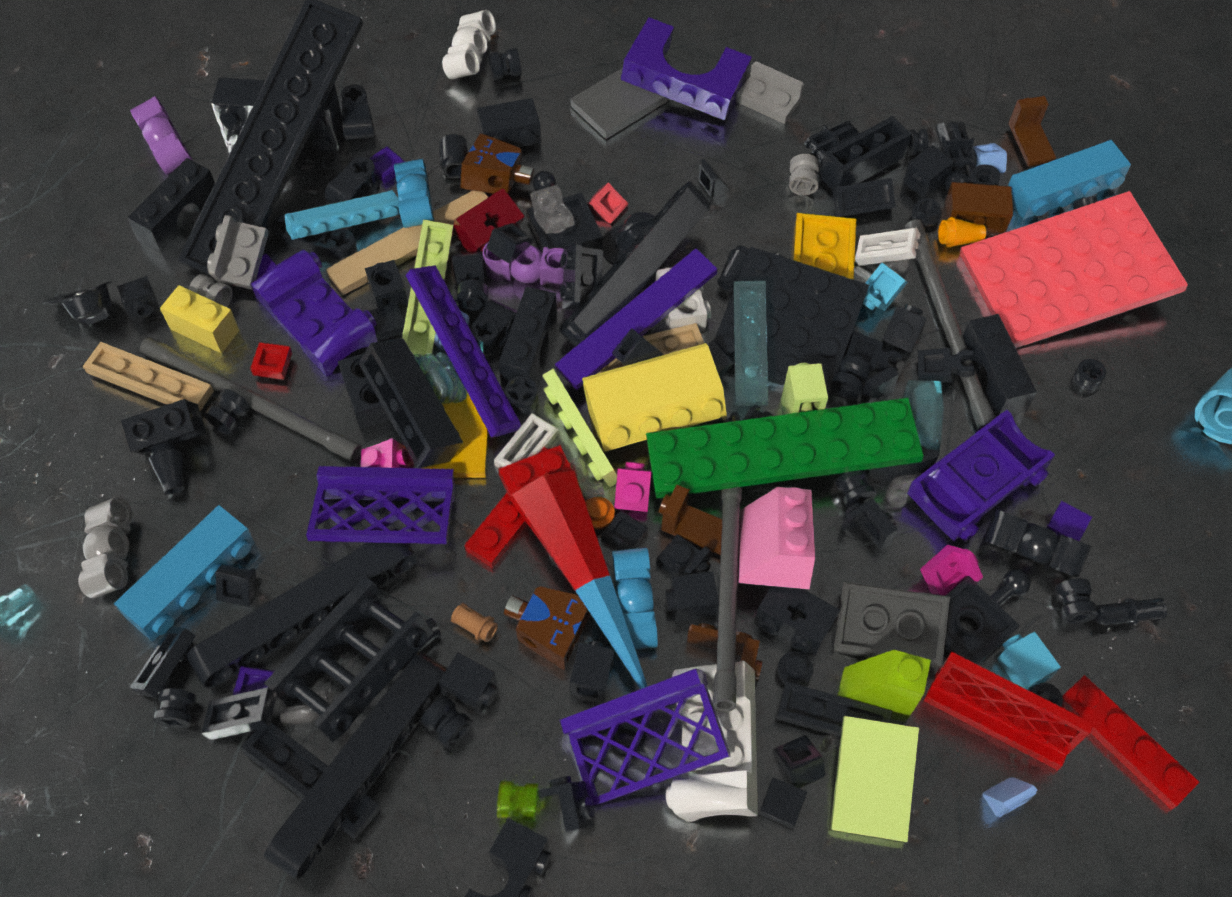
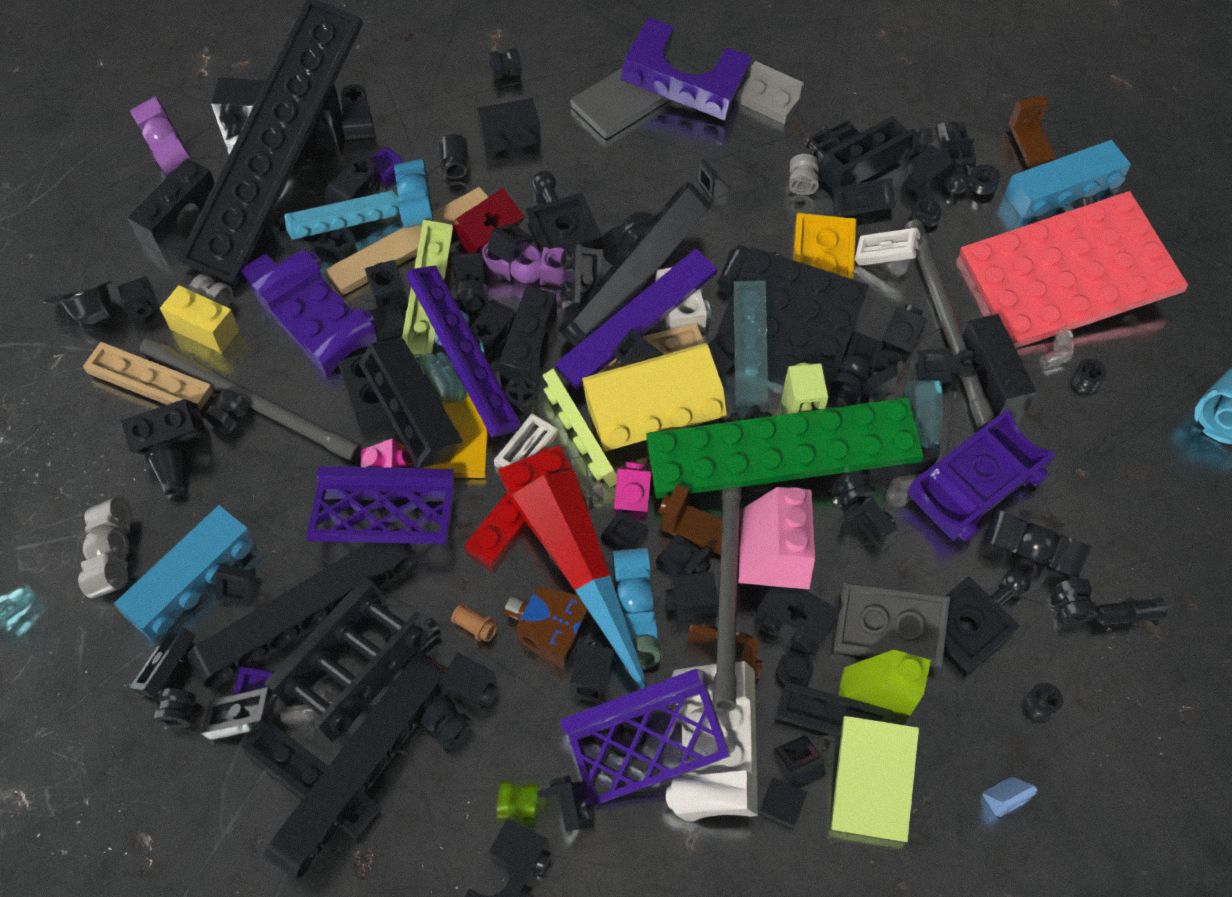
light grey bracket [207,215,269,290] -> none
red plate [250,342,292,380] -> none
white piece [442,9,496,80] -> none
reddish brown torso [461,133,534,194] -> none
clear bracket [530,185,575,234] -> none
orange plate [585,497,615,530] -> none
coral slope [587,182,629,224] -> none
medium azure bracket [863,263,908,311] -> none
dark pink bracket [920,545,983,596] -> none
red fence [923,651,1094,770] -> none
light orange cone [938,217,986,247] -> none
reddish brown brick [945,182,1013,233] -> none
light blue slope [973,143,1007,173] -> none
medium azure brick [997,631,1061,691] -> none
dark purple tile [1046,501,1092,541] -> none
red plate [1062,675,1200,810] -> none
none -> sand green tile [632,636,662,670]
none -> clear arm [1039,329,1075,370]

